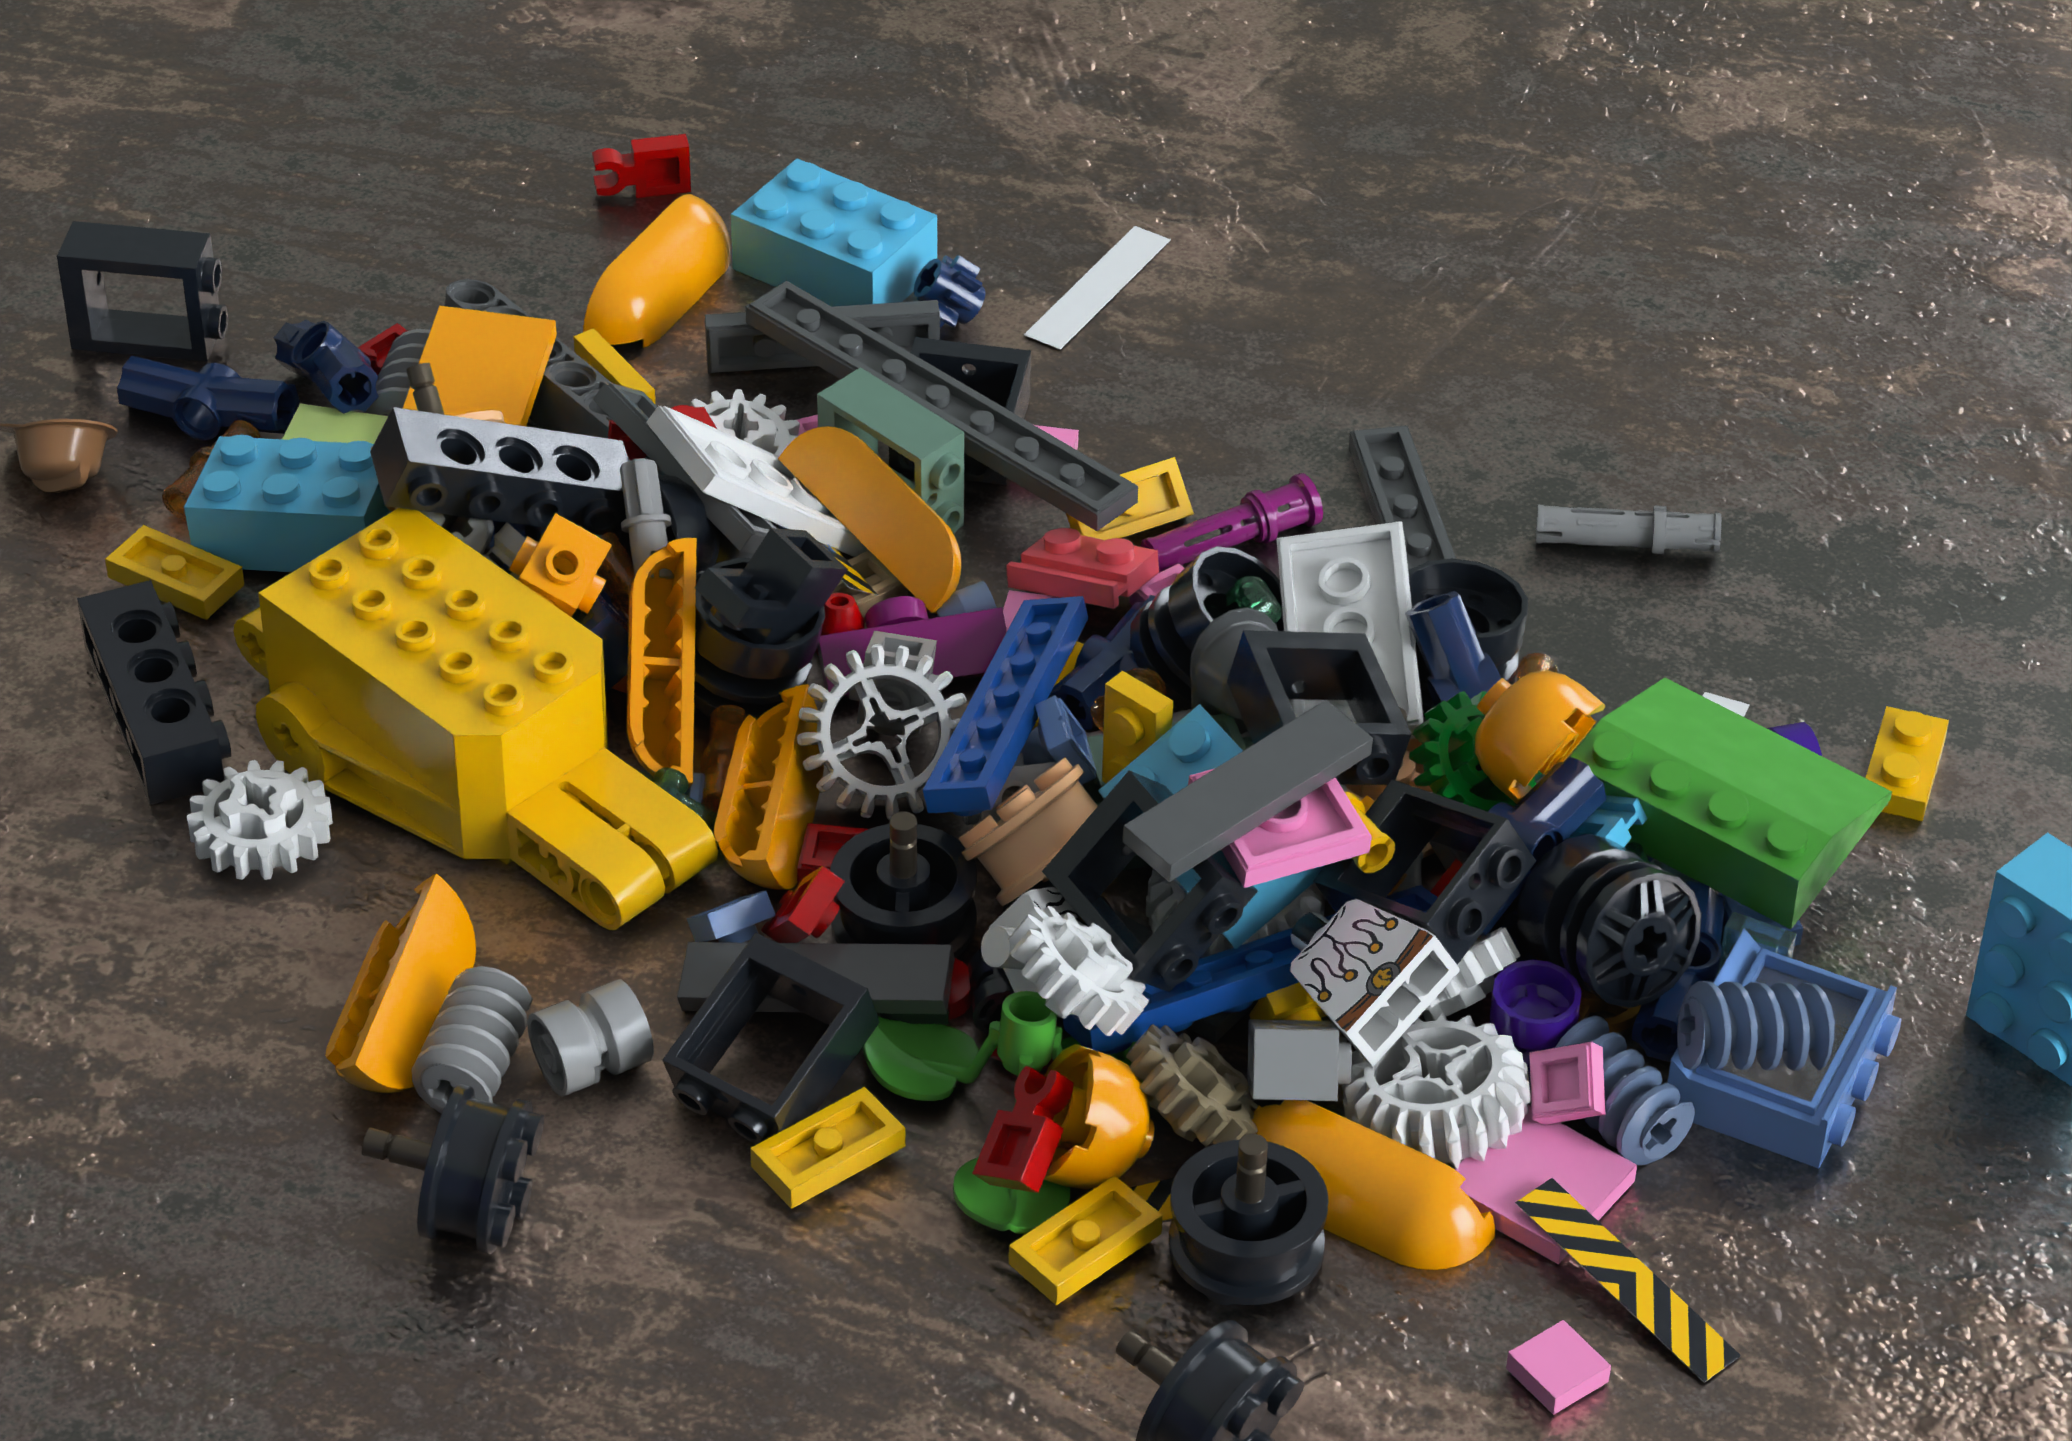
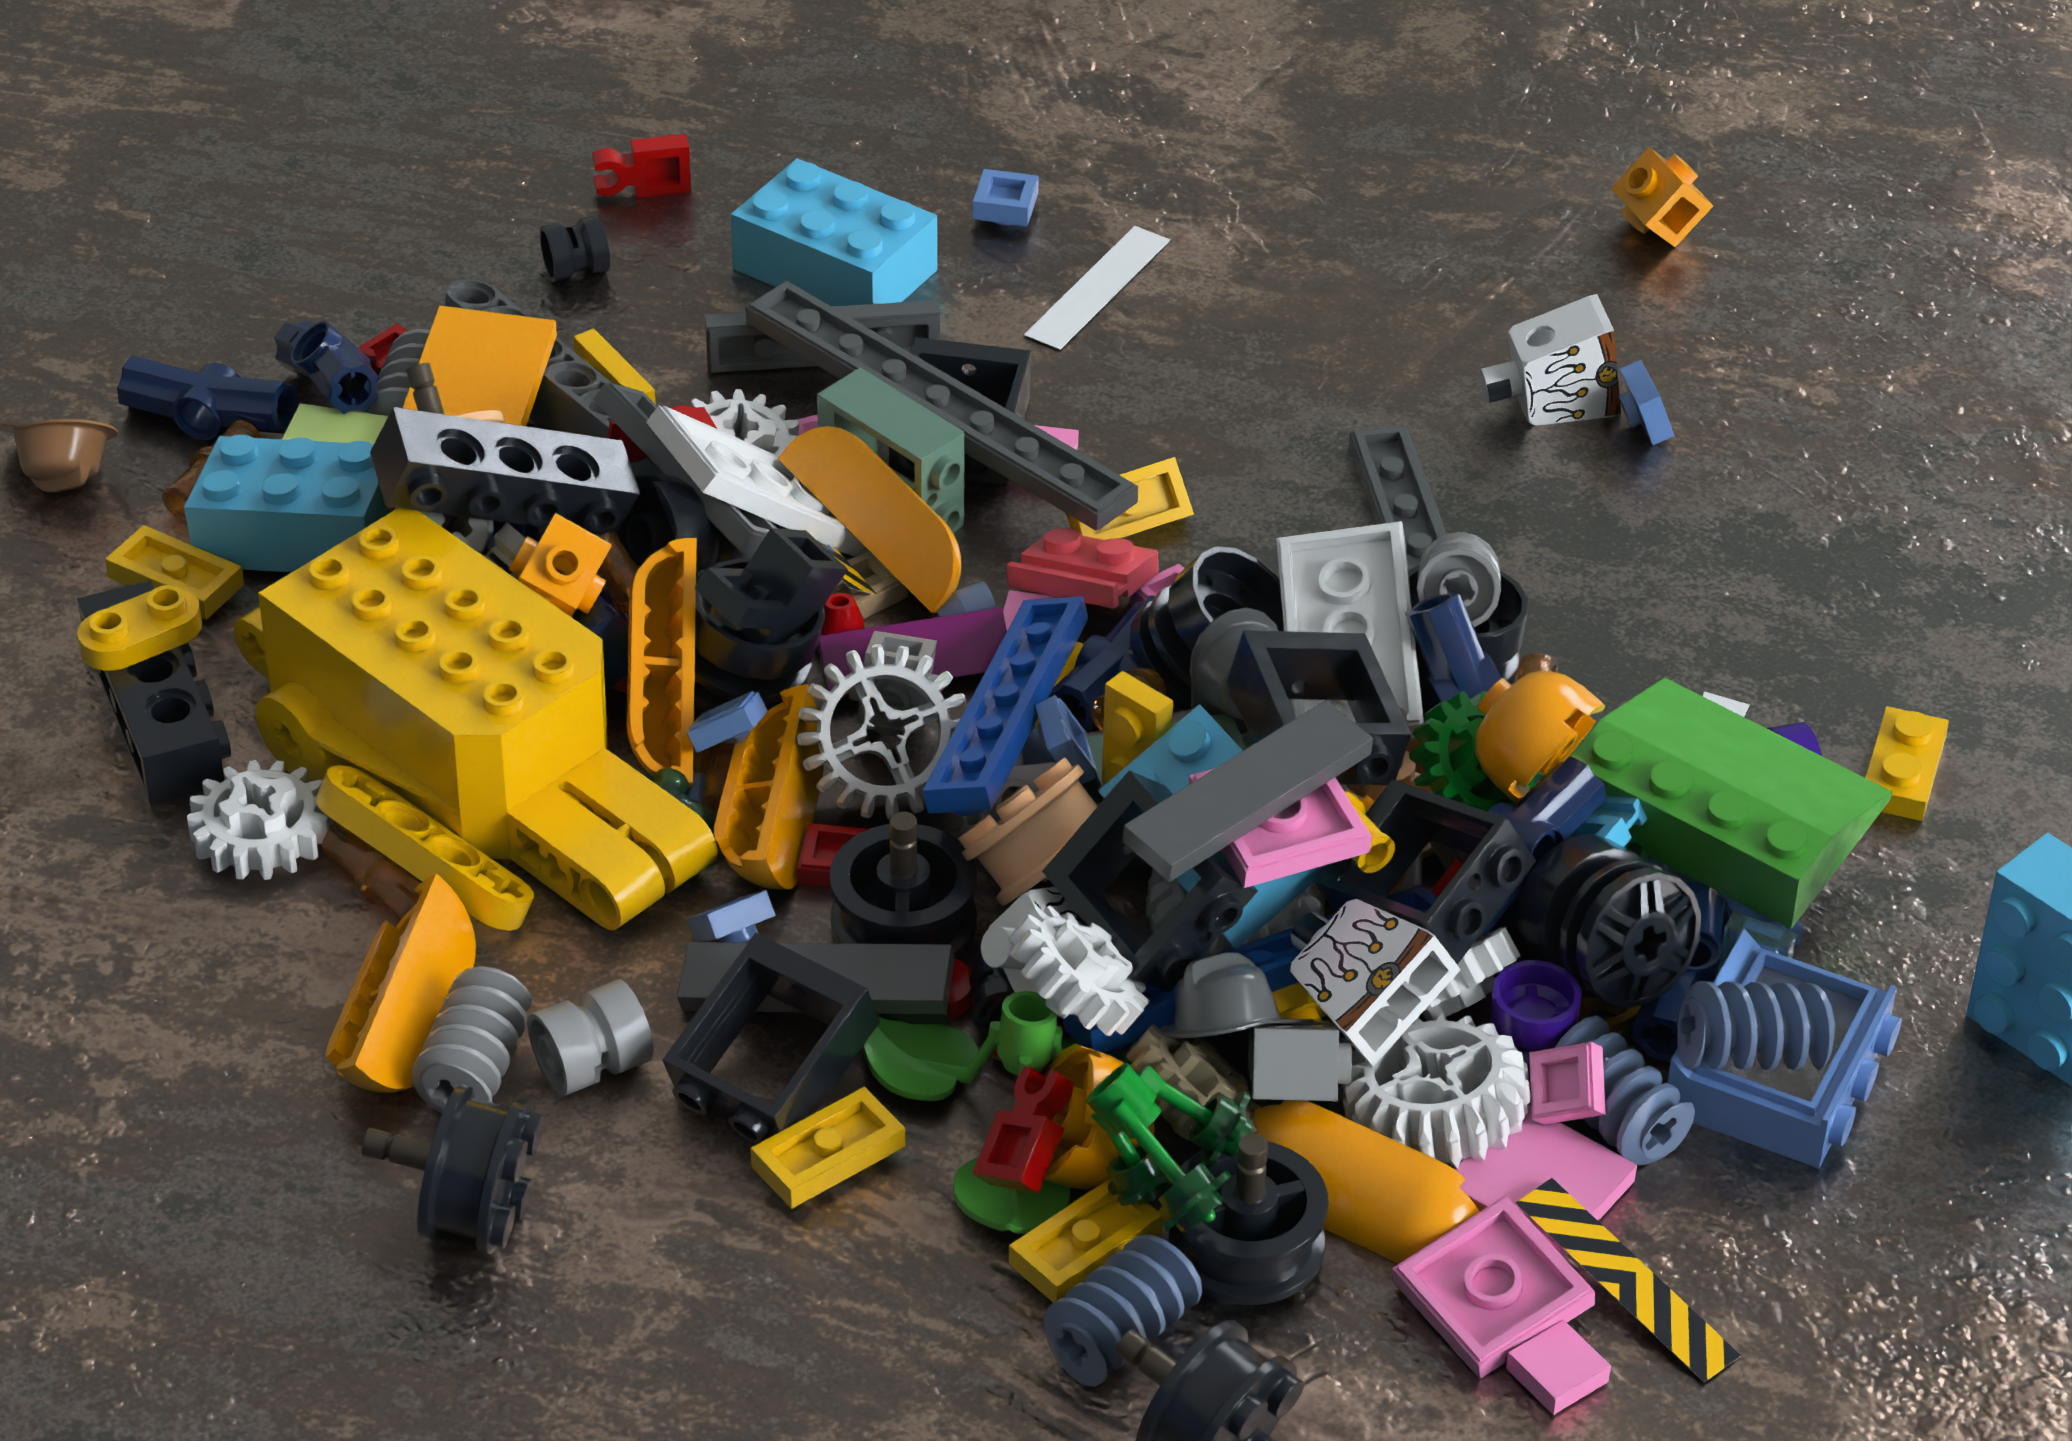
black window [57,221,228,362] -> none
light orange brick [583,194,731,348] -> none
light grey axle [620,458,674,579] -> none
red plate [761,866,845,943] -> none
magenta tile [864,596,929,628] -> none
dark blue gear [914,255,986,328] -> none
magenta pin [1141,473,1323,573] -> none
clear green arm [1226,576,1282,624] -> none
light grey pin [1536,505,1722,554] -> none
none -> yellow plate [77,585,202,671]
none -> yellow beam [315,765,534,931]
none -> clear orange pin [322,823,421,919]
none -> black wheel [539,215,610,282]
none -> medium blue tile [687,691,768,753]
none -> medium blue plate [972,169,1039,226]
none -> sand blue piece [1044,1235,1202,1387]
none -> plant [1086,1063,1252,1231]
none -> dark grey piece [1161,953,1314,1038]
none -> bright pink tile [1392,1195,1595,1379]
none -> light grey wheel [1417,532,1501,627]
none -> torso [1479,294,1621,426]
none -> light orange brick [1611,147,1713,247]
none -> medium blue plate [1618,360,1675,445]

